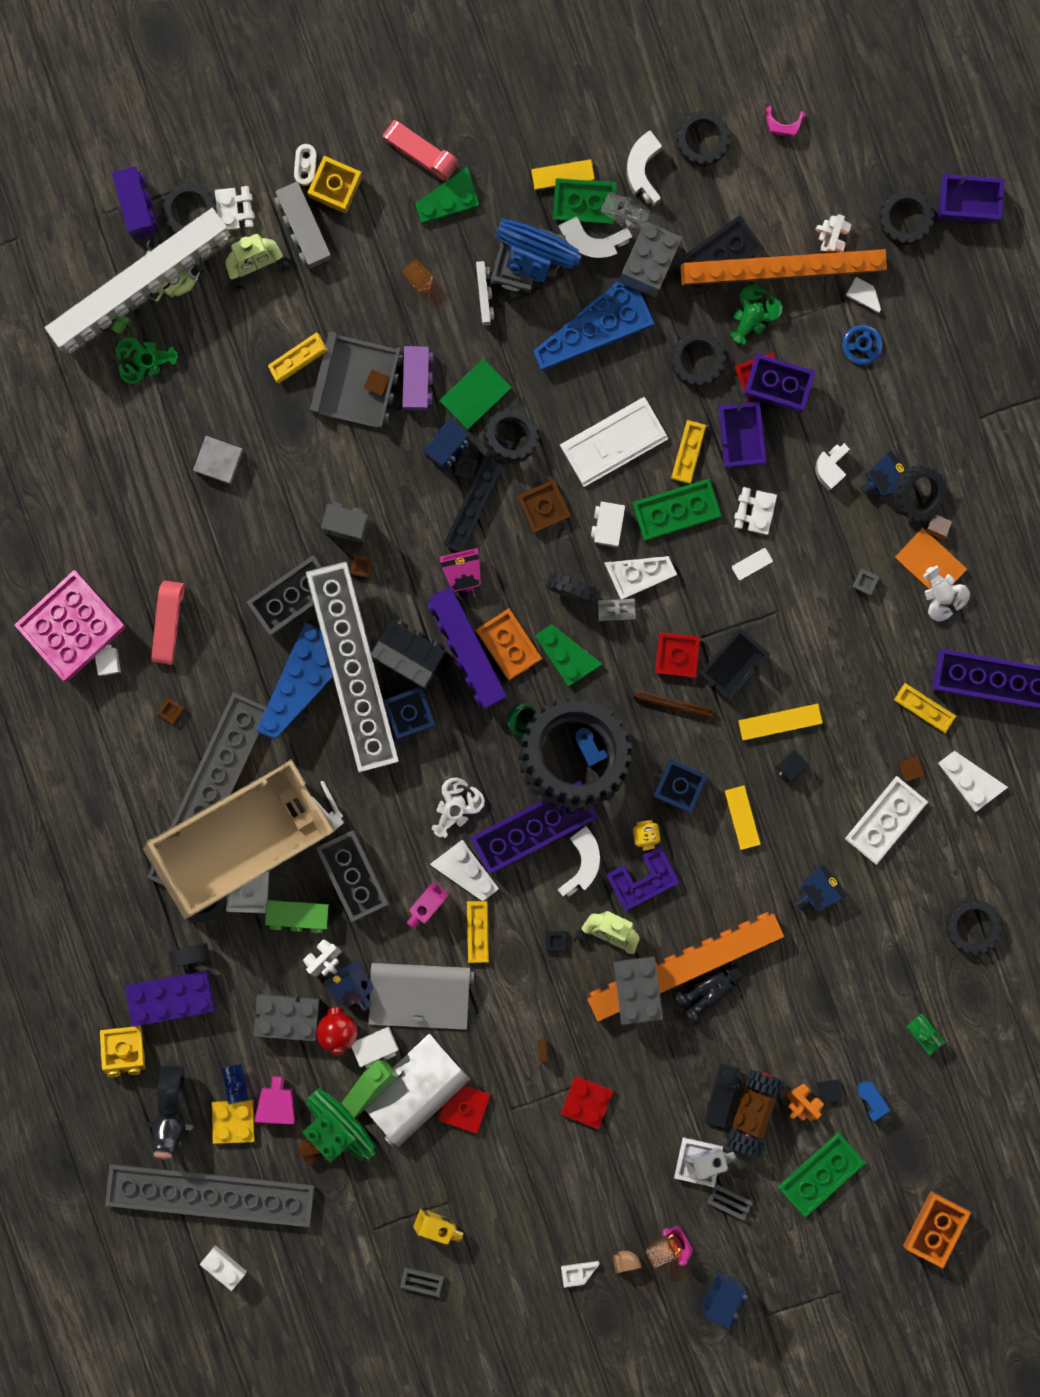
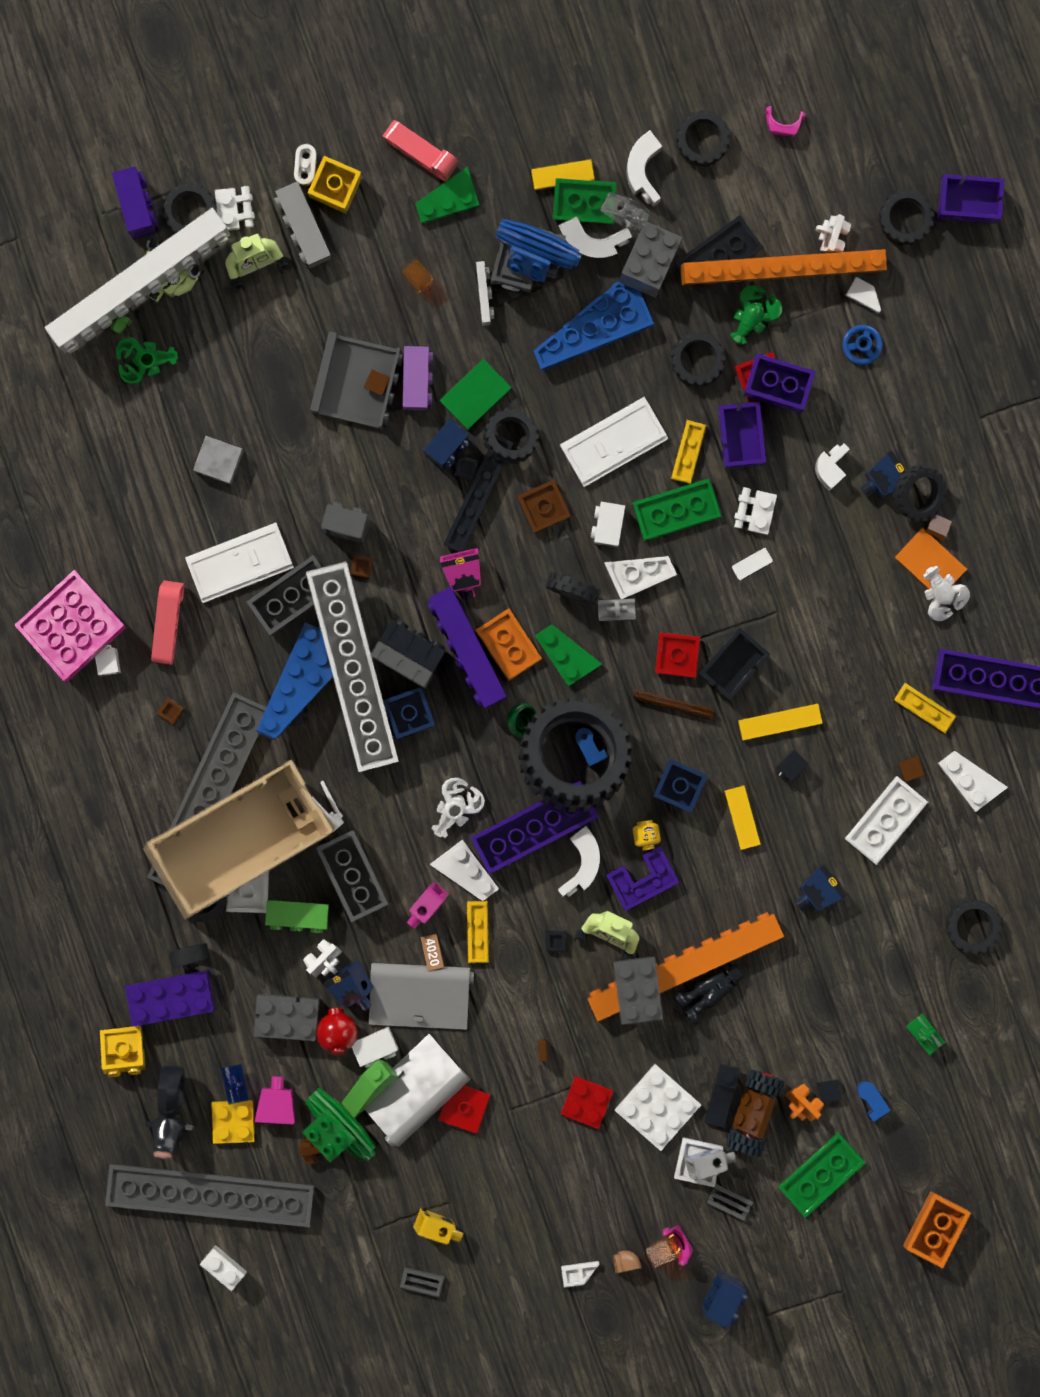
yellow tile [268,332,328,383] -> none
dark grey plate [852,569,879,596] -> none
none -> white piece [185,523,294,603]
none -> medium nougat sticker [421,934,444,971]
none -> white plate [614,1064,701,1151]

